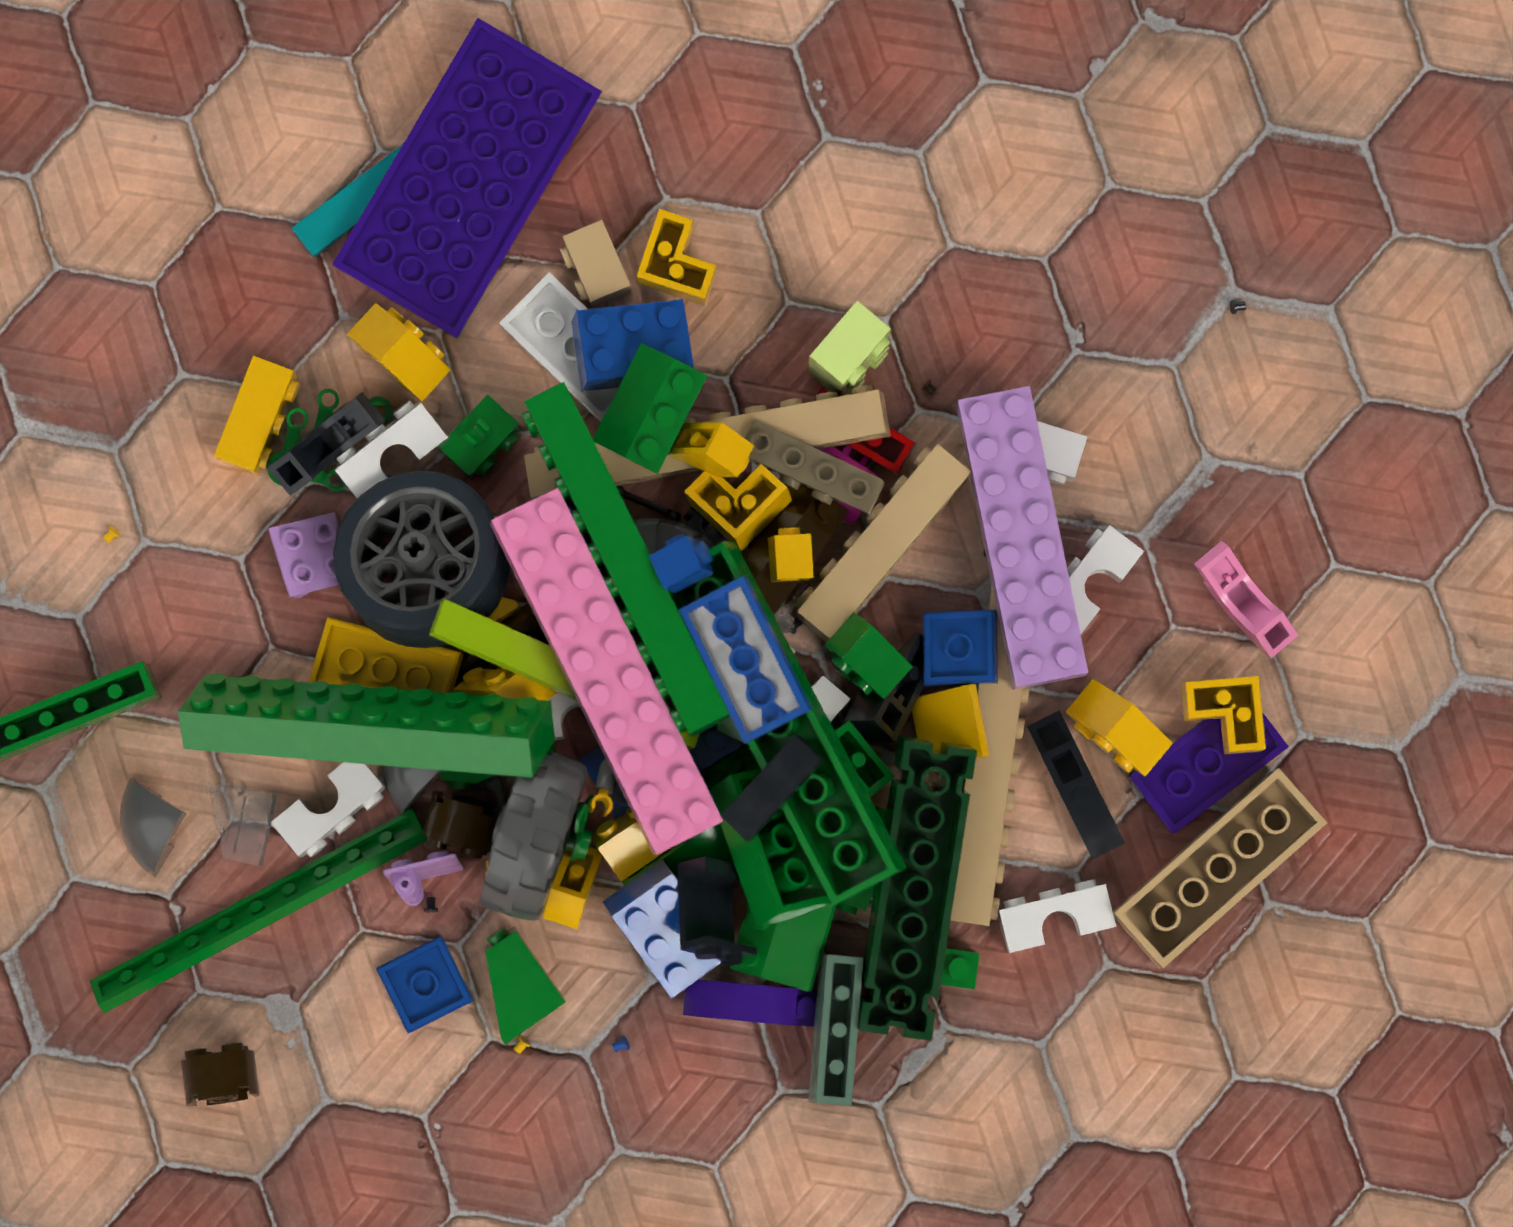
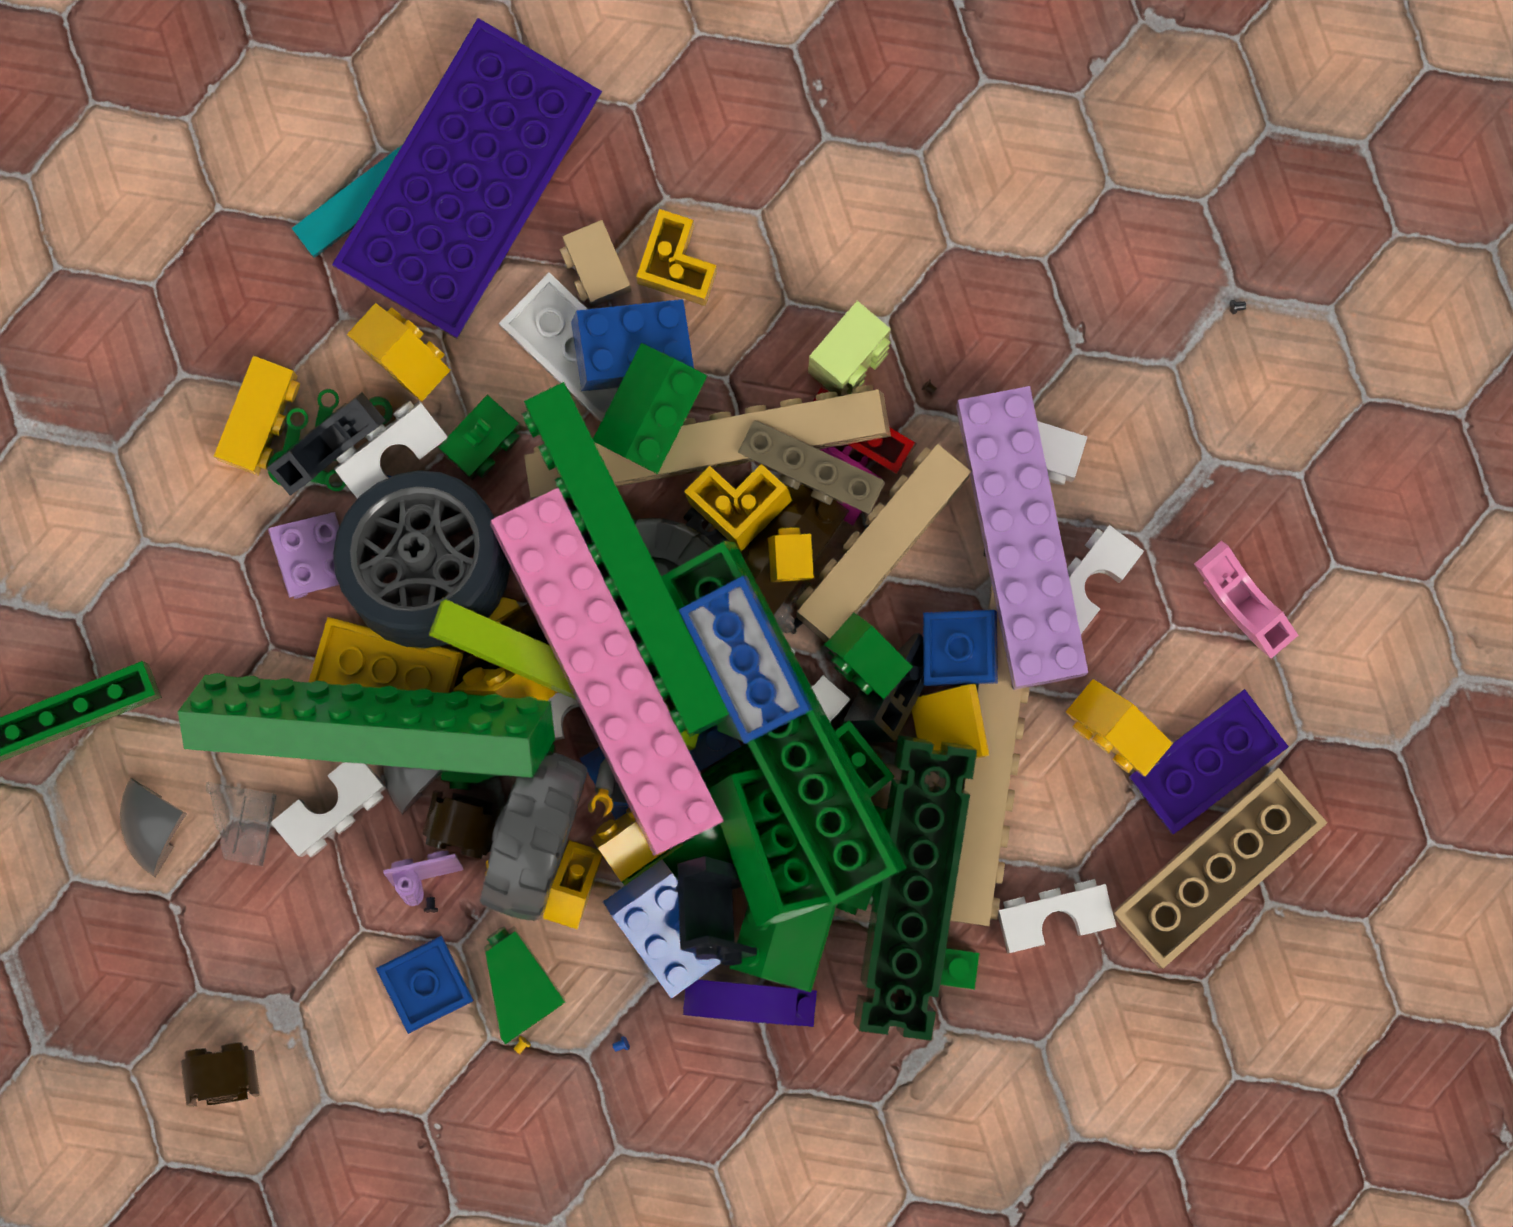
green plate [90,808,427,1014] -> none
yellow piece [103,526,121,543] -> none
green plate [565,794,595,861] -> none
black hinge [617,486,681,521] -> none
blue brick [649,535,714,593] -> none
yellow slope [668,422,754,477] -> none
black tile [721,734,825,842] -> none
sand green brick [808,955,863,1106] -> none
black slope [1027,710,1126,859] -> none
yellow brick [1181,676,1266,755] -> none

